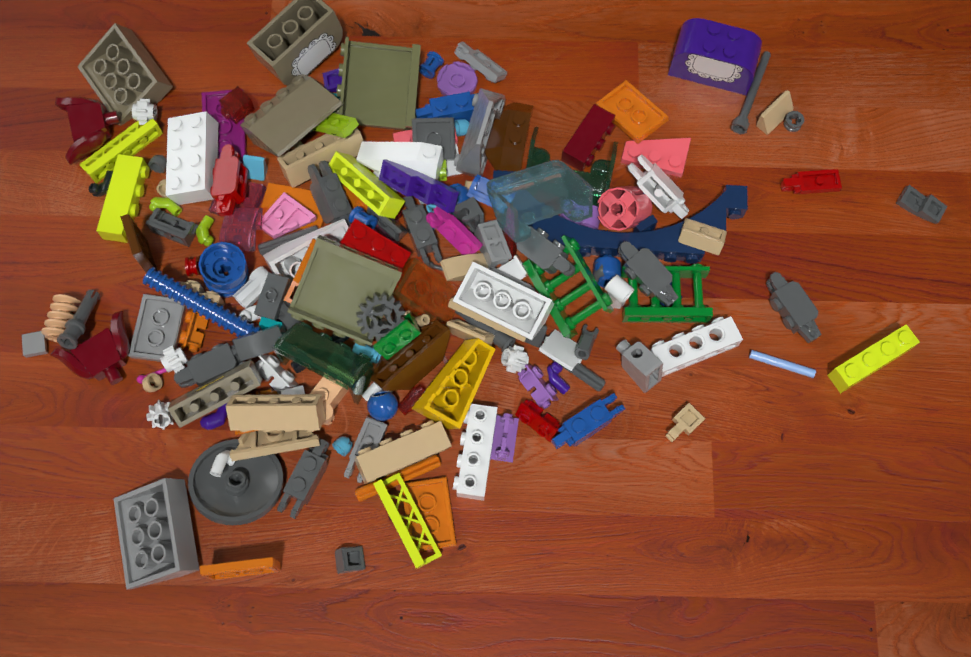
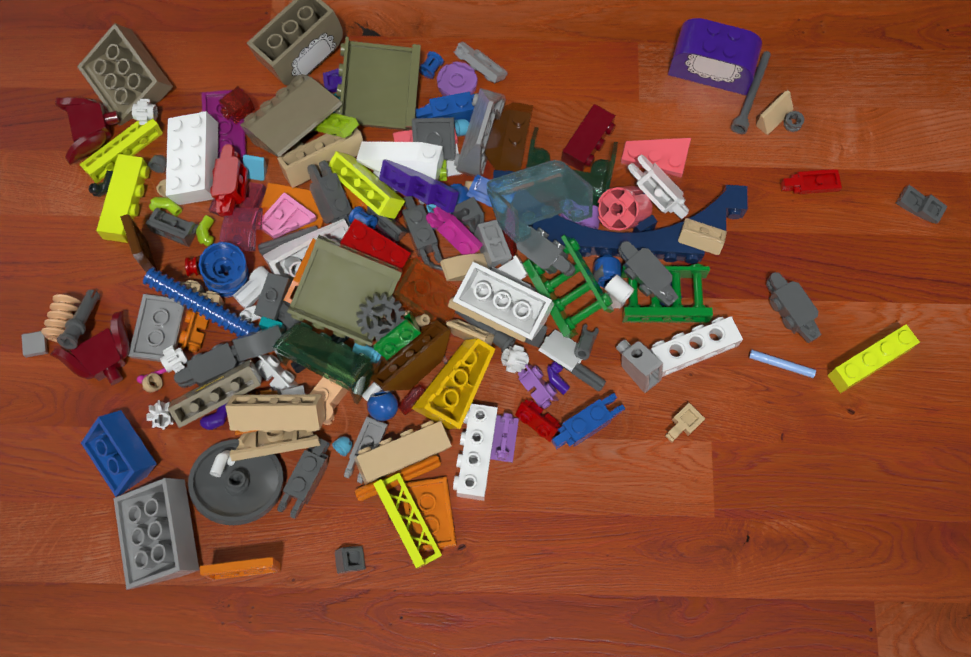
orange tile [596,80,669,144] -> none
none -> blue slope [81,410,156,497]

